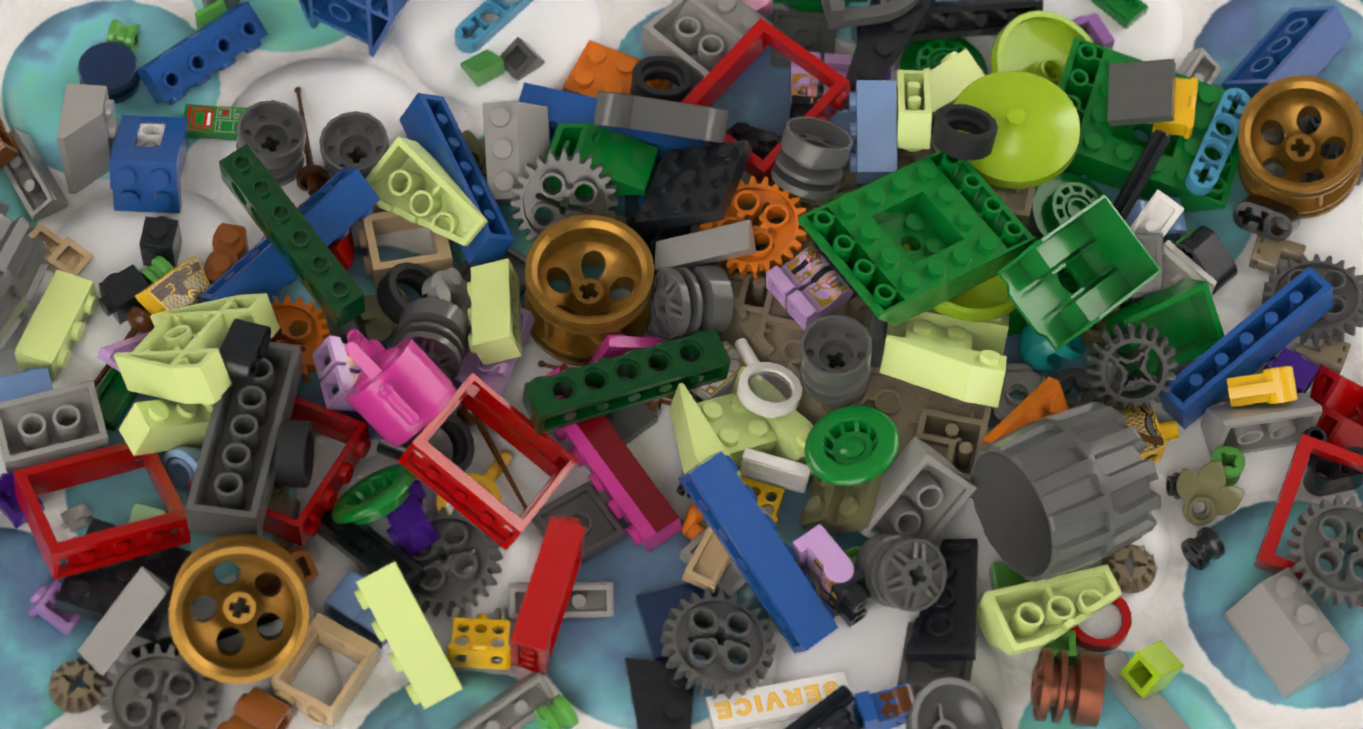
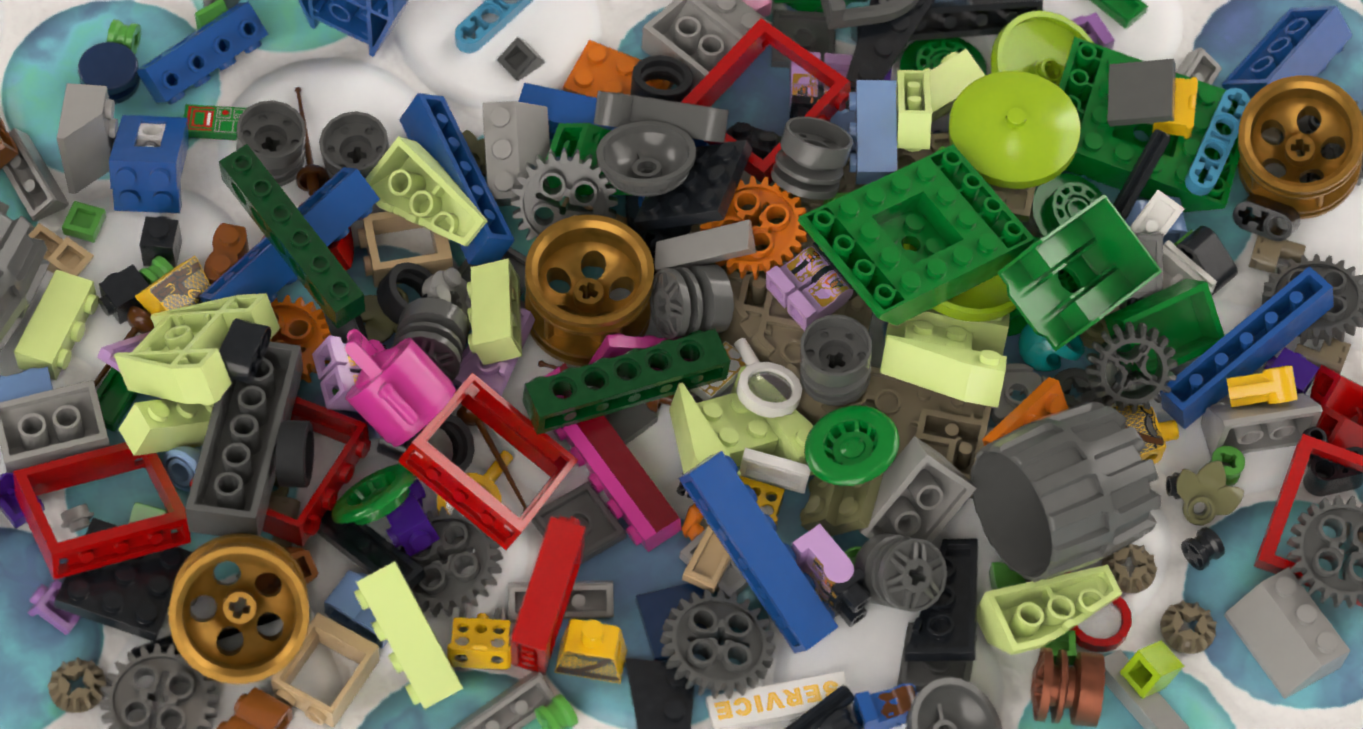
light grey slope [78,566,171,676] -> none
bright green slope [460,49,504,87] -> none
black tyre [931,104,998,160] -> none
none -> bright green plate [62,201,107,243]
none -> yellow torso [555,619,627,684]
none -> dark grey hat [596,121,696,197]
none -> dark tan gear [1160,600,1216,654]

